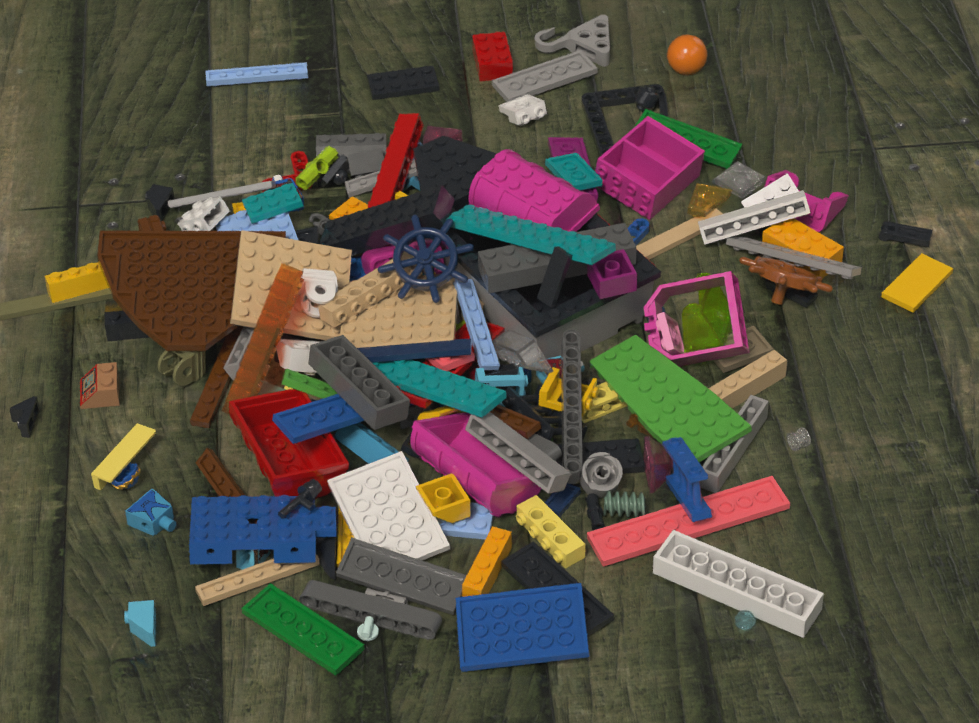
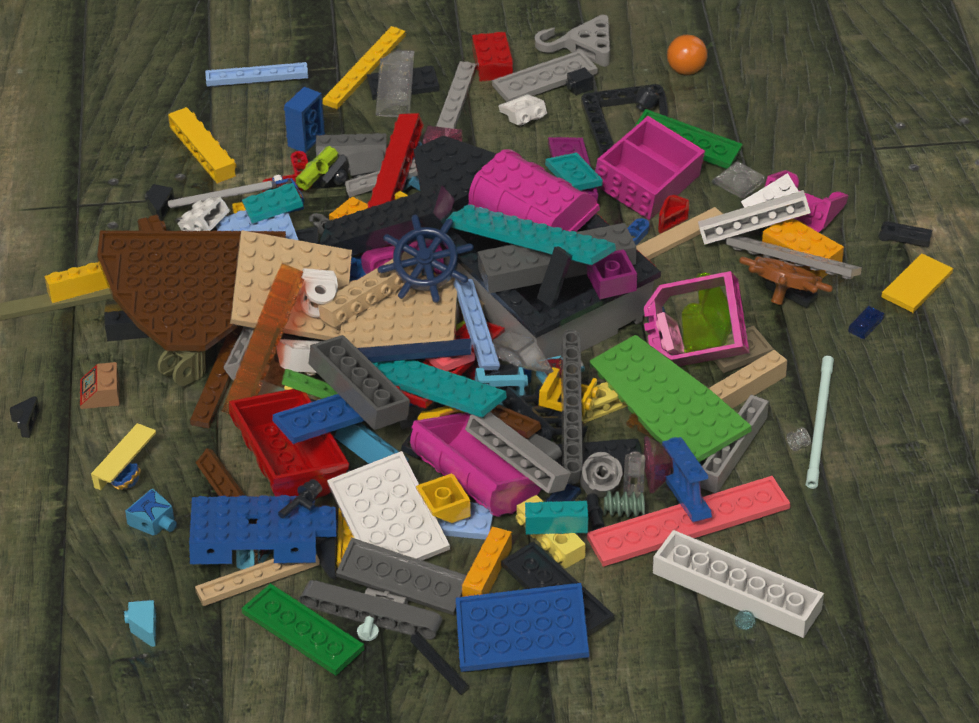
clear yellow wing [687,183,732,217] -> none
none -> yellow brick [168,107,236,183]
none -> blue brick [284,87,325,153]
none -> yellow plate [323,26,406,109]
none -> clear slope [376,50,414,117]
none -> black axle [410,631,469,695]
none -> light grey plate [431,62,476,141]
none -> teal brick [525,501,588,534]
none -> black brick [566,67,593,96]
none -> clear torso [623,451,645,498]
none -> red slope [658,195,689,234]
none -> light aqua piece [806,356,834,488]
none -> clear blue plate [848,306,885,340]

